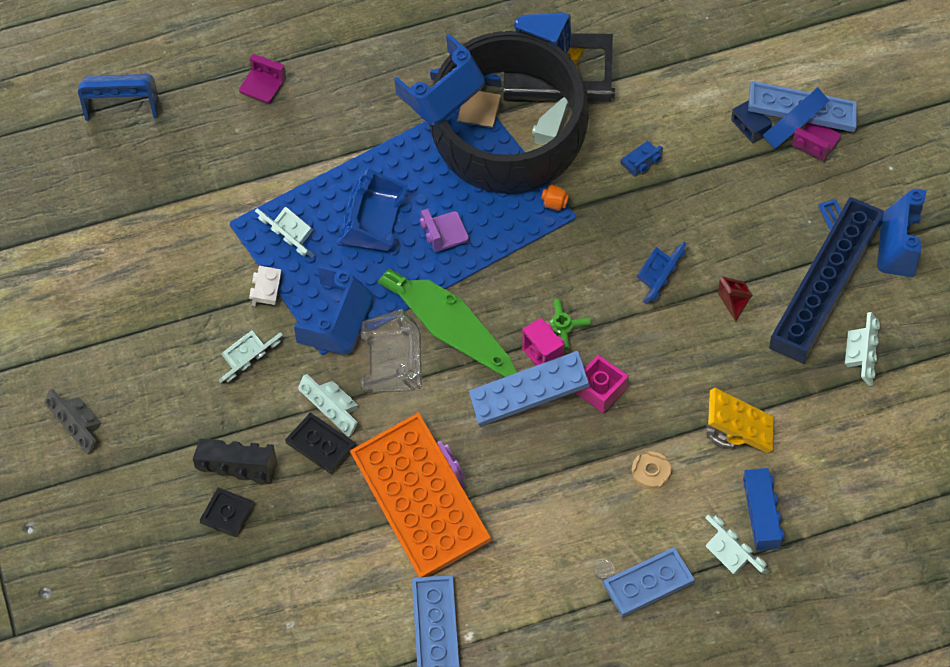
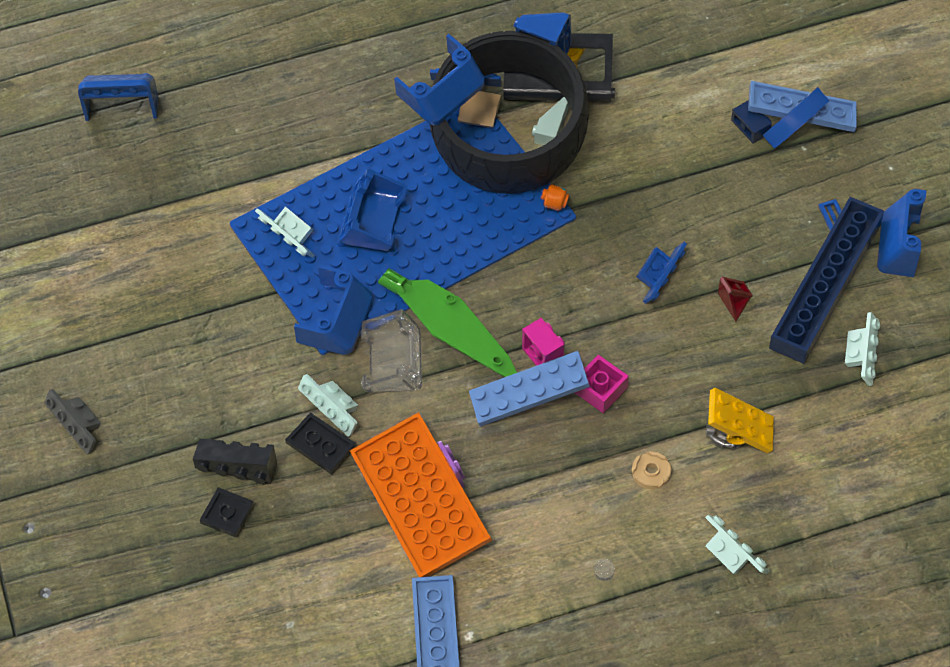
light aqua bracket [219,330,283,383] -> none
magenta bracket [239,54,286,103] -> none
white bracket [249,266,281,307] -> none
medium lavender bracket [419,209,469,252] -> none
bright green bar [549,299,591,351] -> none
medium blue plate [603,547,695,618] -> none
blue bracket [620,140,663,177] -> none
blue brick [743,468,784,551] -> none
magenta bracket [792,123,841,161] -> none

